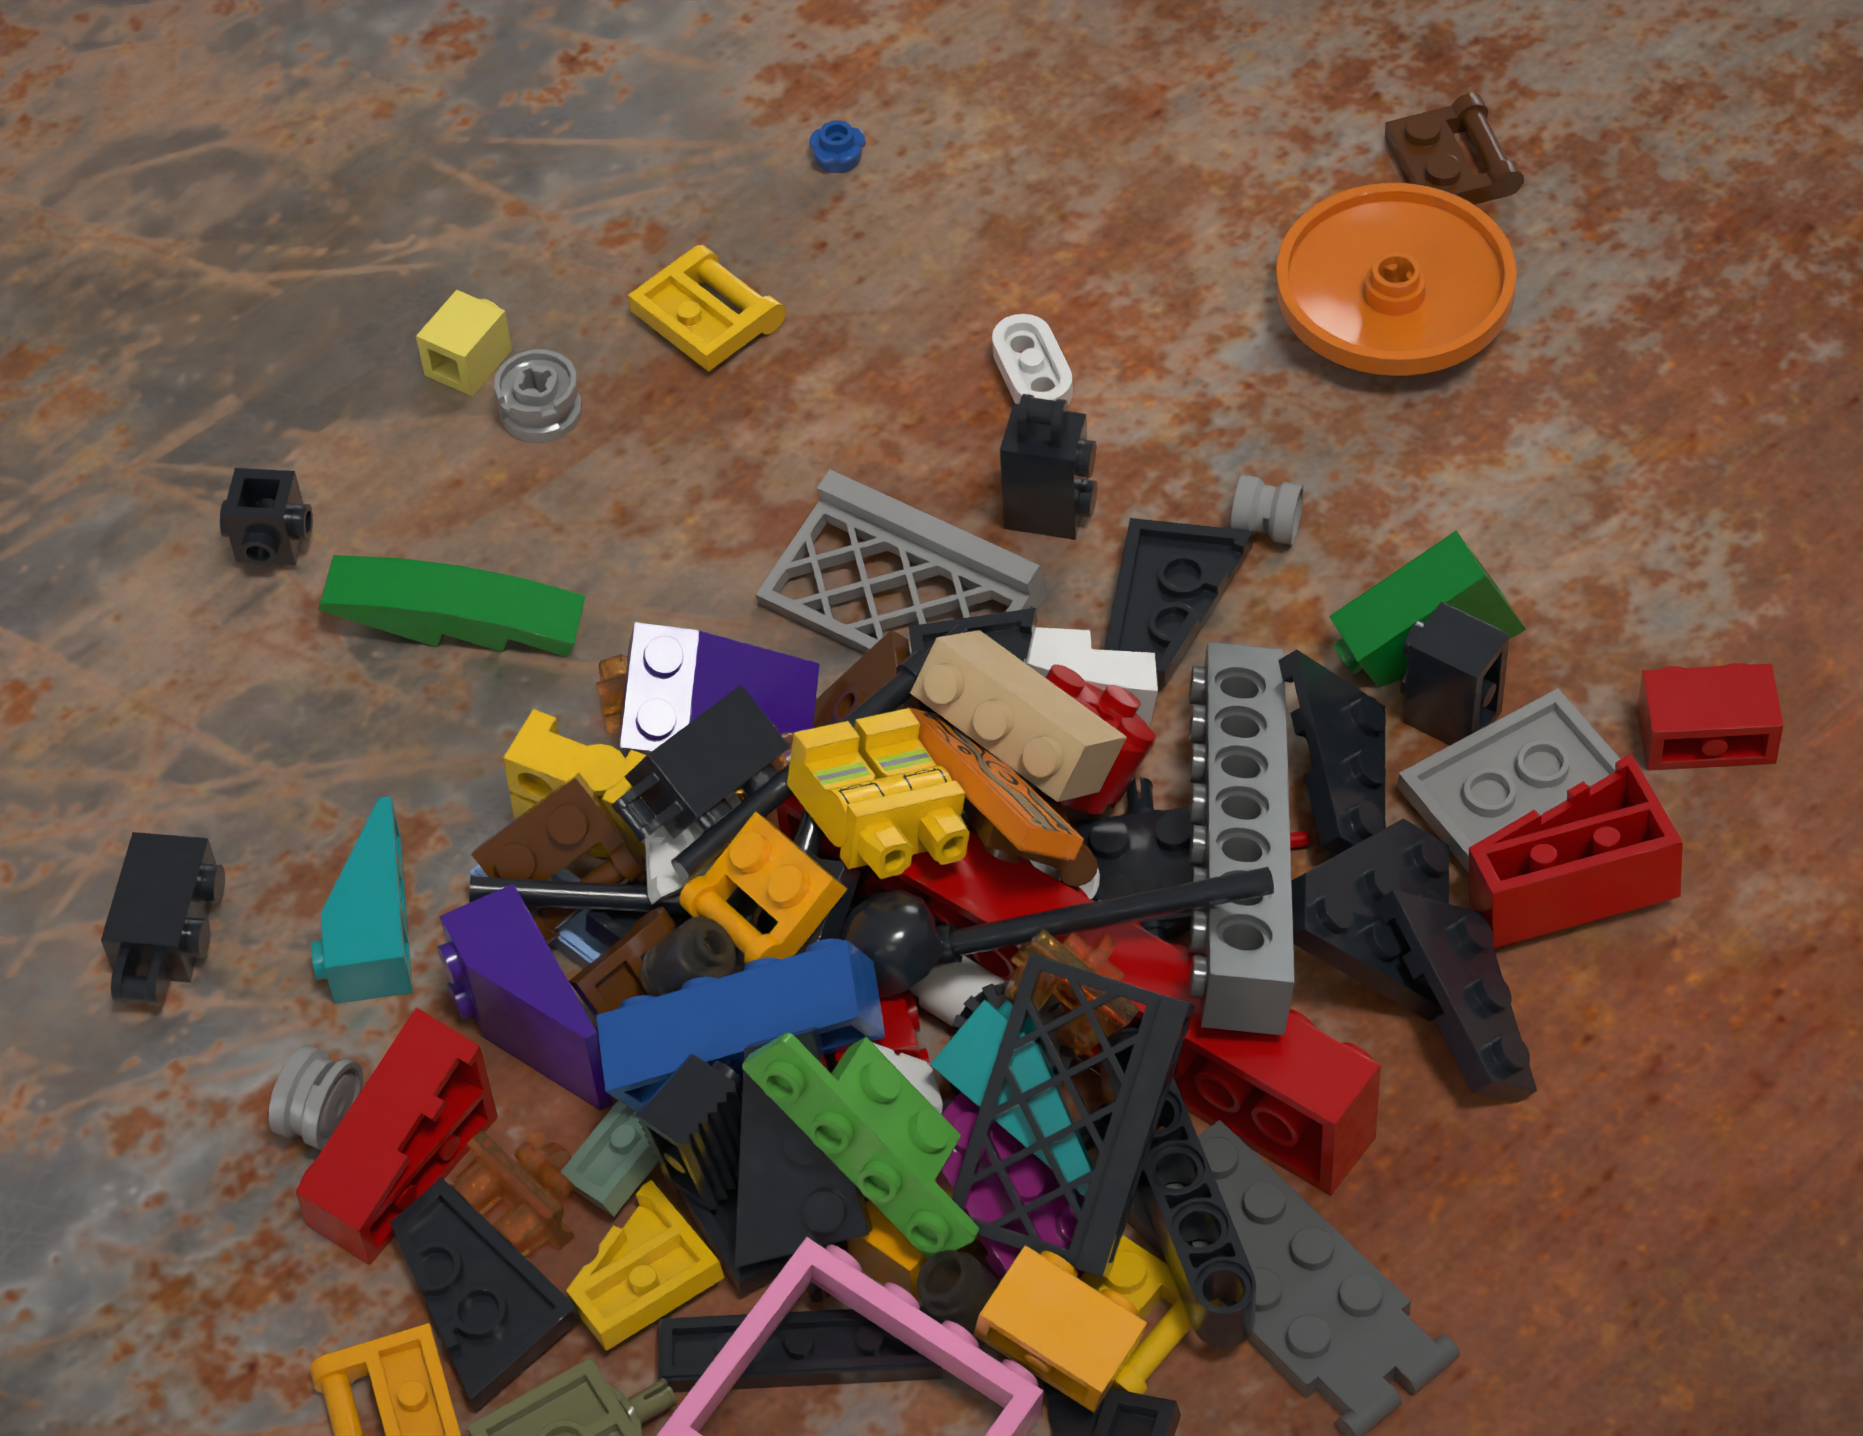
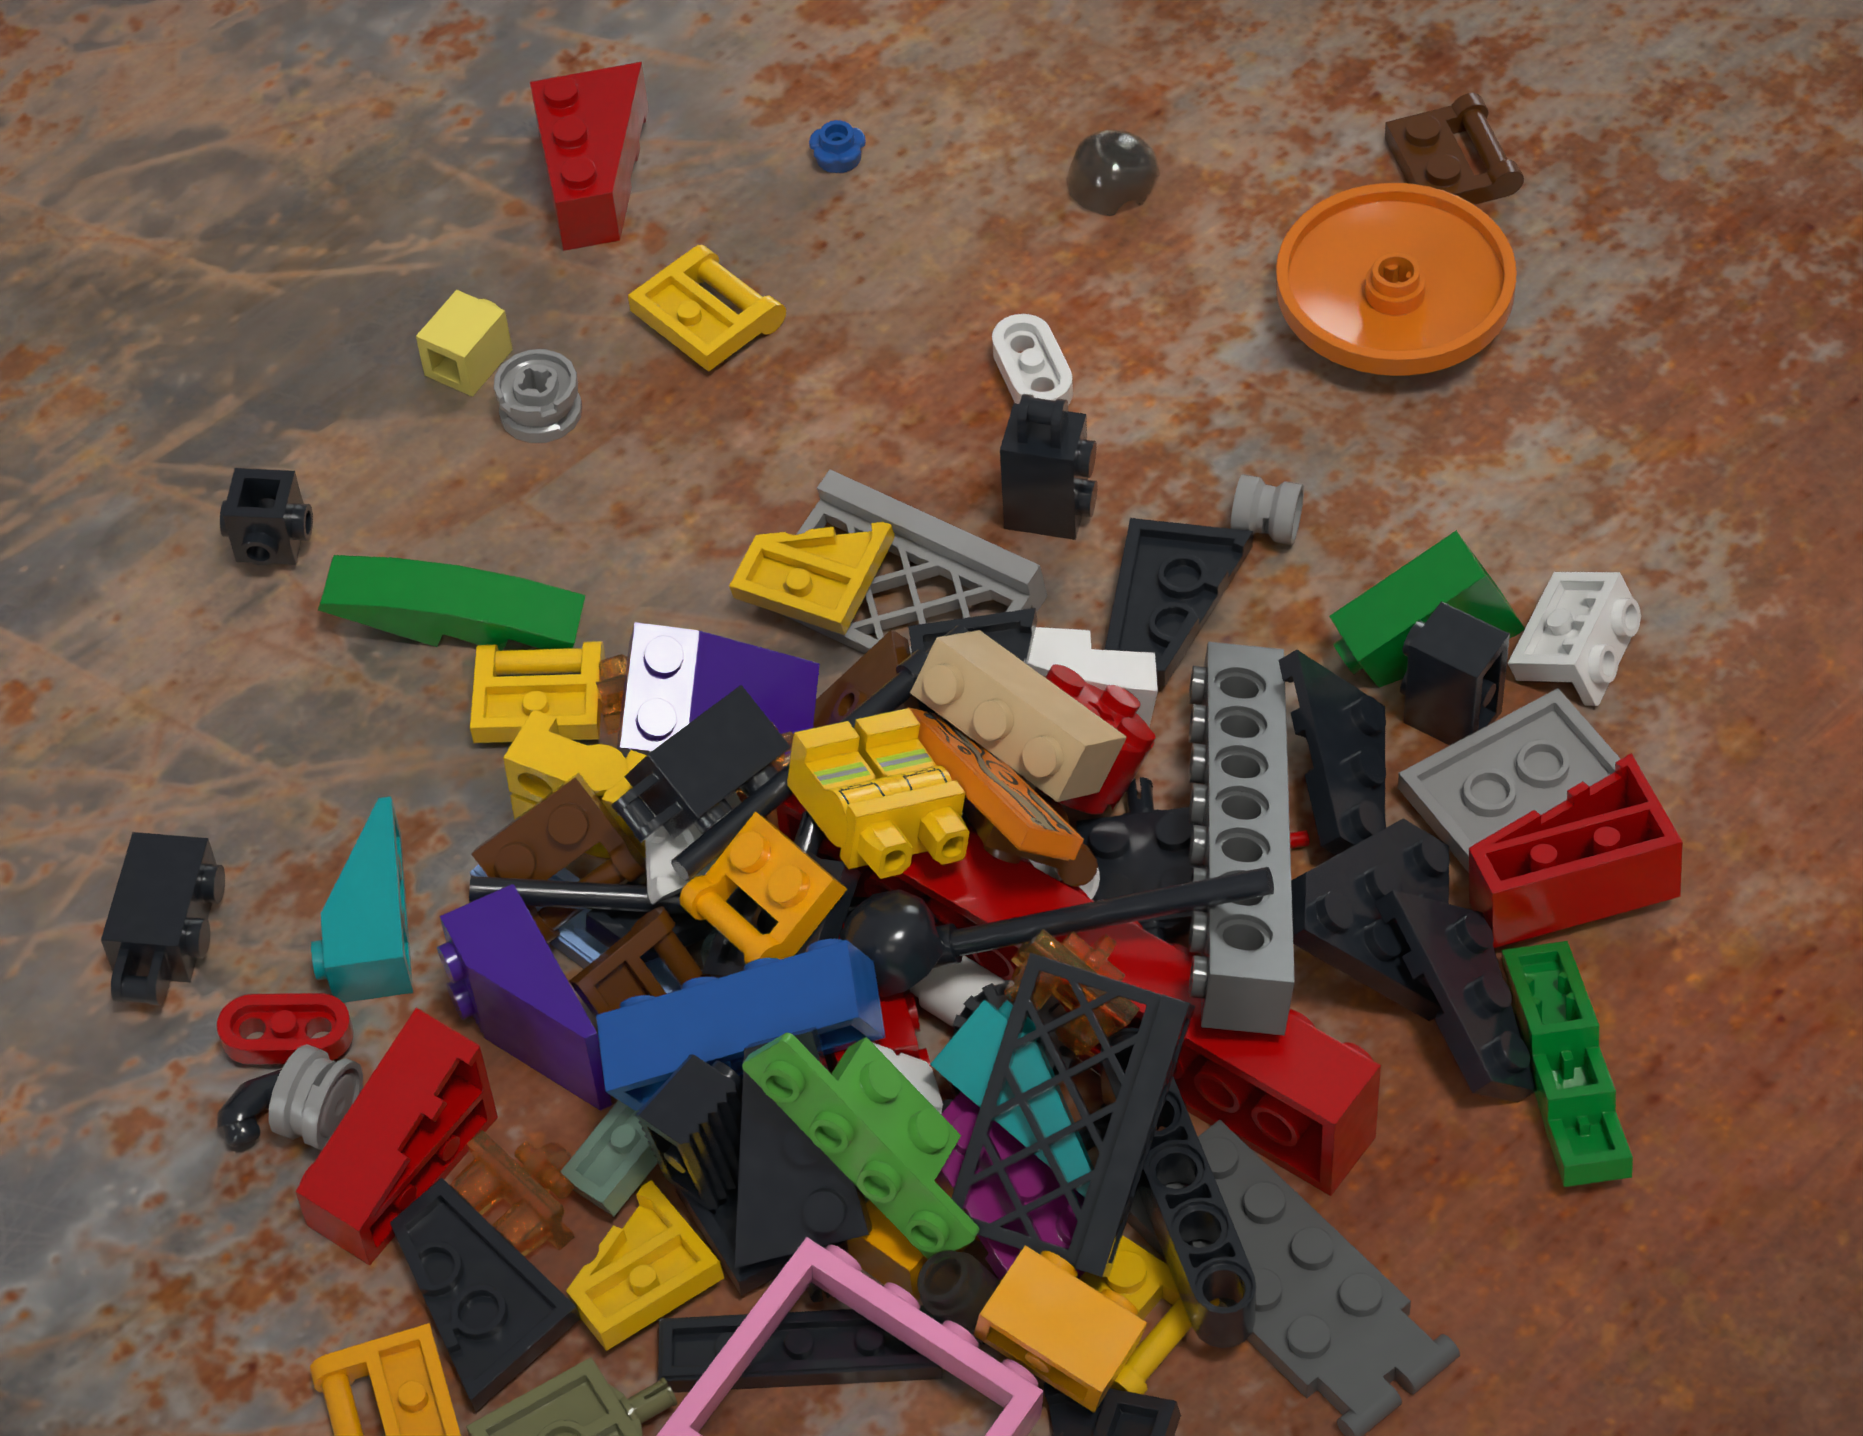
clear smoke brick [640,917,736,997] -> none
red brick [1637,663,1784,771] -> none
none -> red plate [217,993,354,1064]
none -> black arm [217,1069,282,1147]
none -> yellow plate [470,641,605,743]
none -> red wedge [530,62,649,251]
none -> yellow wing [729,522,895,635]
none -> clear smoke hair [1066,129,1160,216]
none -> green slope [1502,941,1633,1187]
none -> white bracket [1508,572,1641,706]

